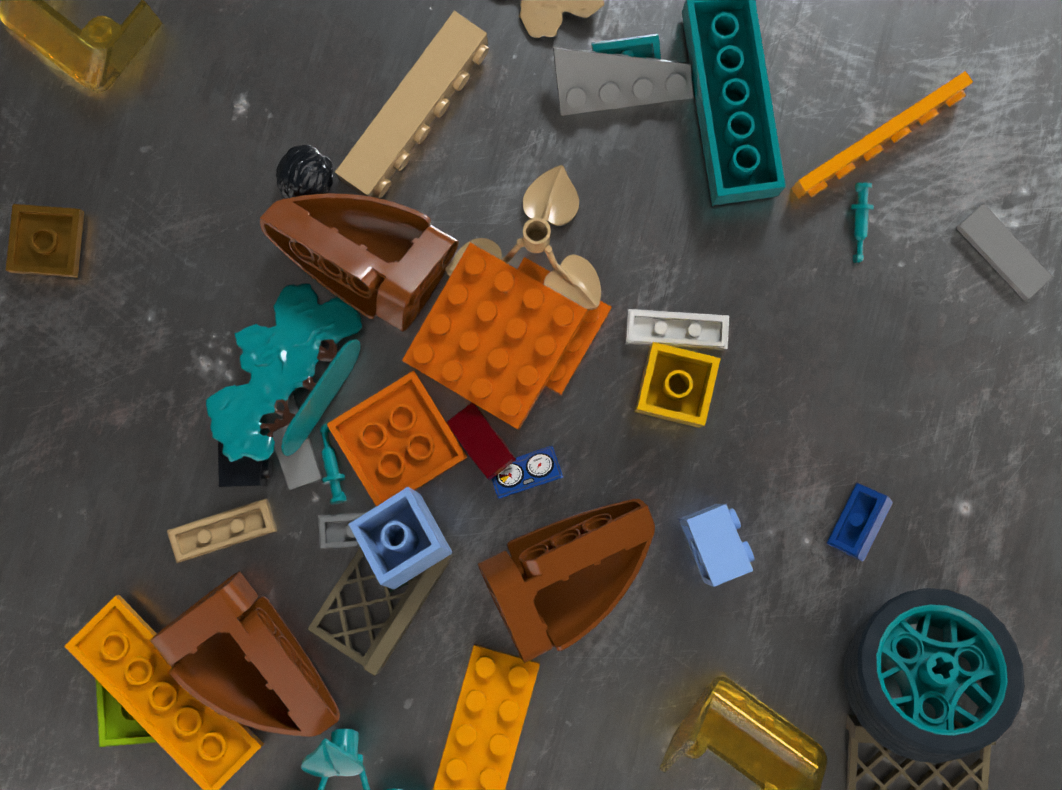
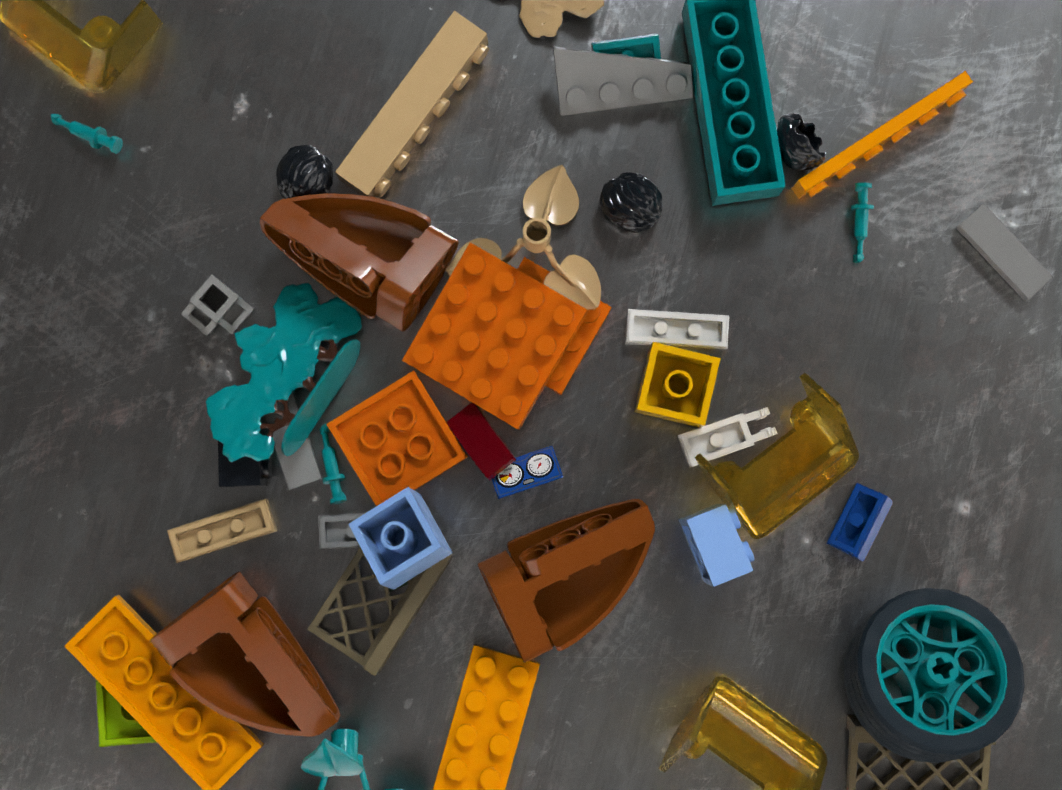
pearl gold plate [5,204,84,278] -> none
none -> teal piece [50,114,123,154]
none -> light grey brick [181,274,254,336]
none -> black hair [599,172,662,232]
none -> white hinge [677,407,778,468]
none -> clear yellow windscreen [695,373,859,539]
none -> black hair [777,113,827,170]

